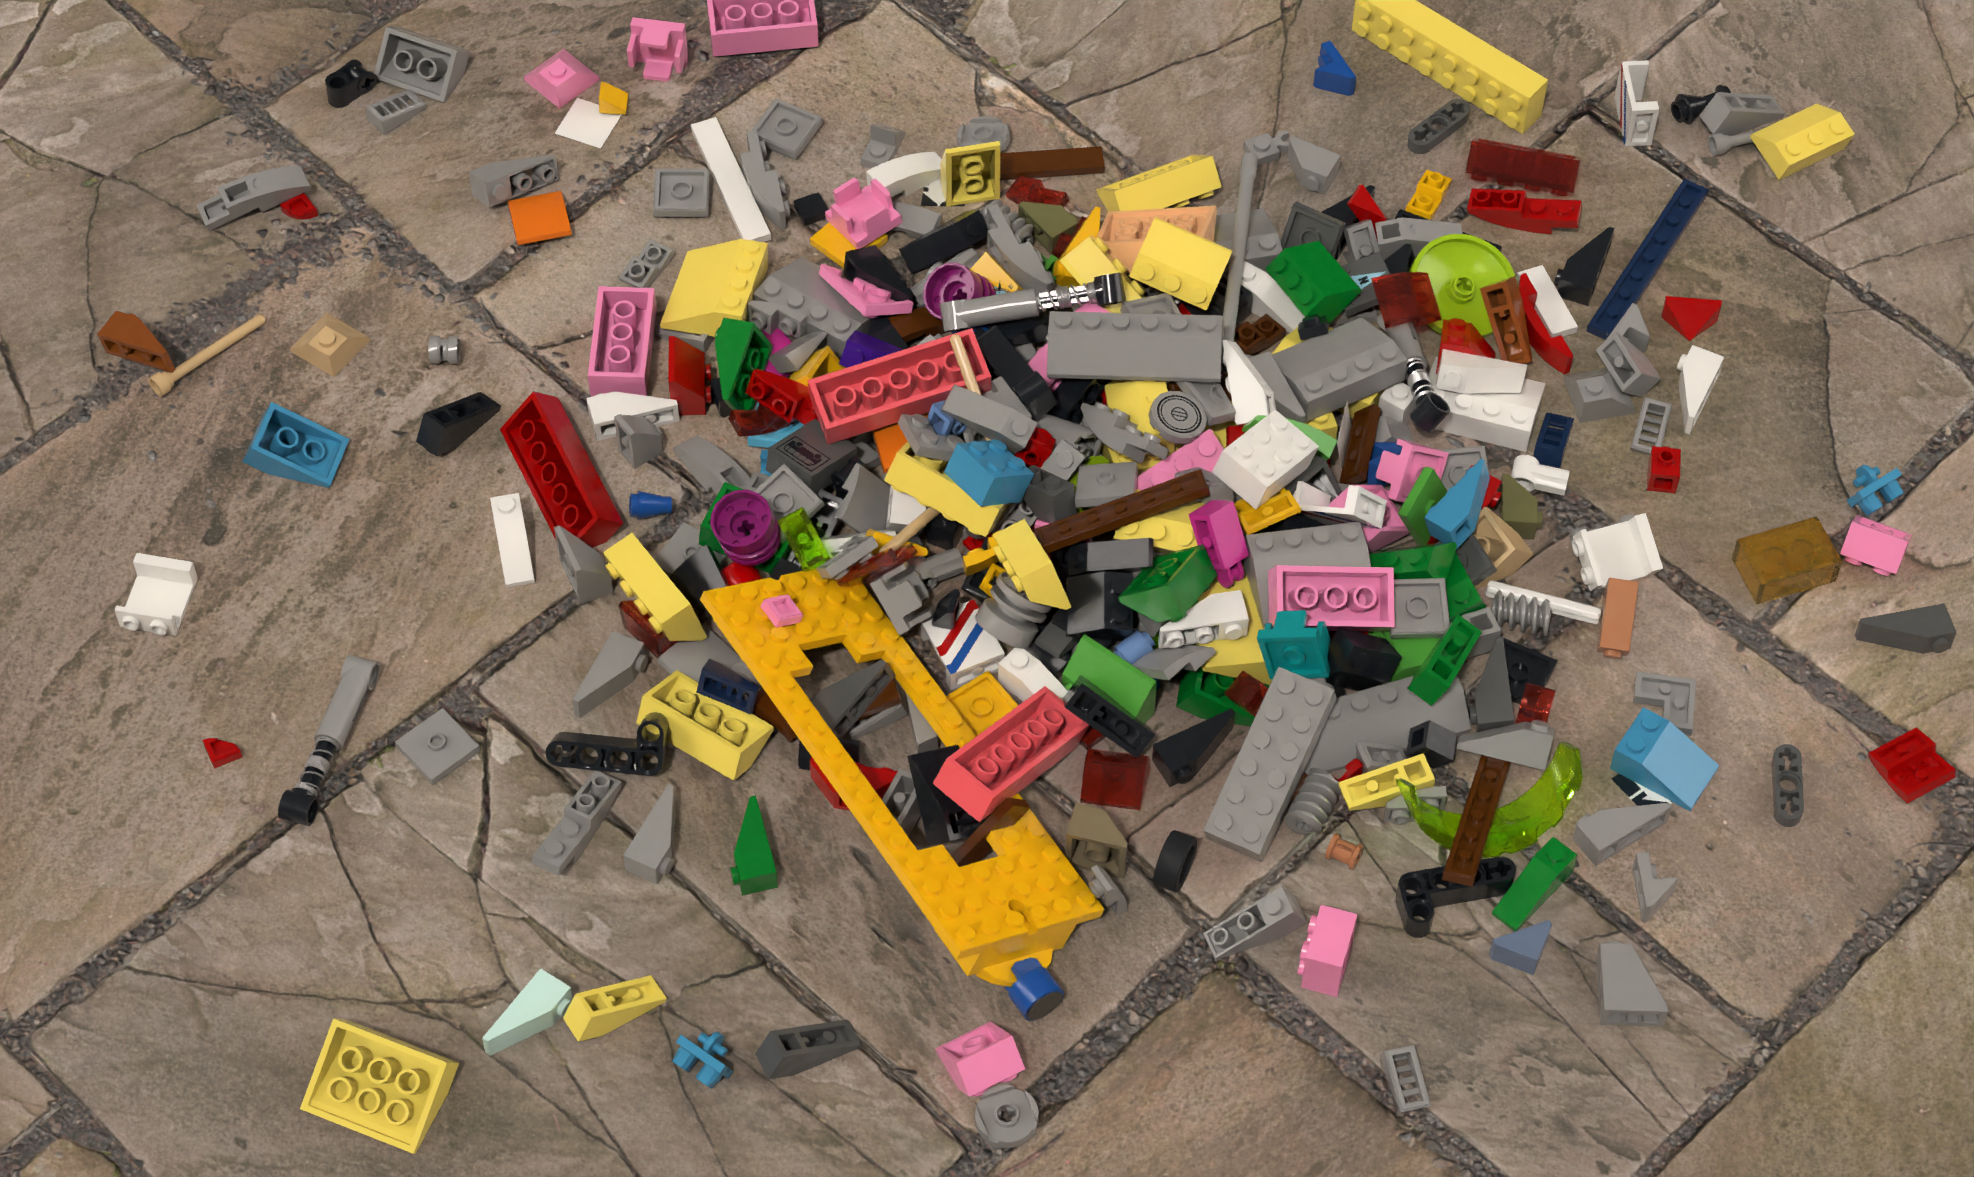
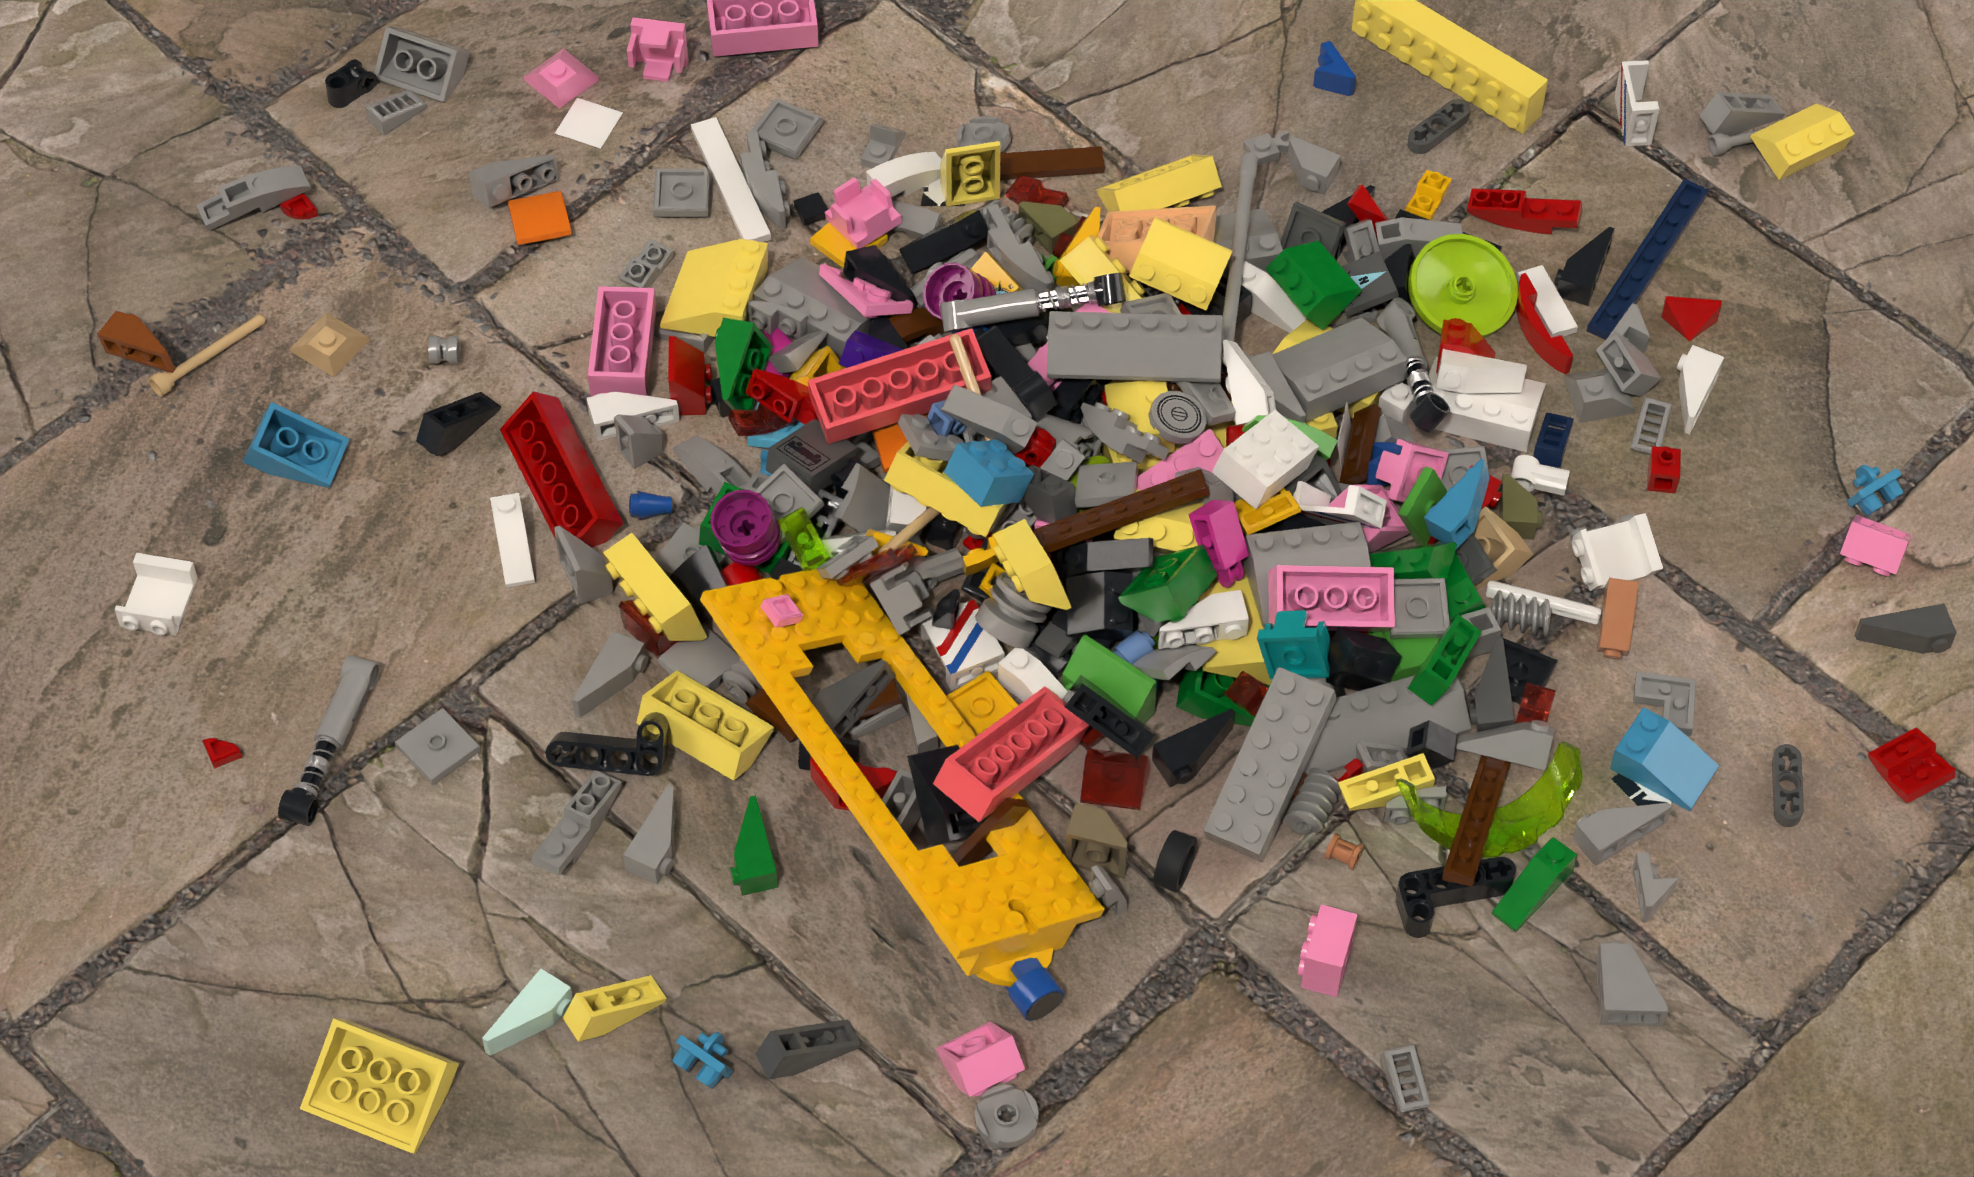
yellow slope [599,81,628,115] -> none
dark blue slope [696,659,759,714] -> none
light grey slope [1203,886,1307,960] -> none
reddish brown slope [1234,314,1286,355] -> none
black plate [1298,314,1329,341] -> none
clear red slope [1371,272,1442,329] -> none
clear red slope [1465,137,1581,196] -> none
dark orange slope [1480,276,1532,364] -> none
sand blue slope [1489,920,1552,975] -> none
black piece [1671,85,1731,125] -> none
clear yellow brick [1732,516,1842,605] -> none

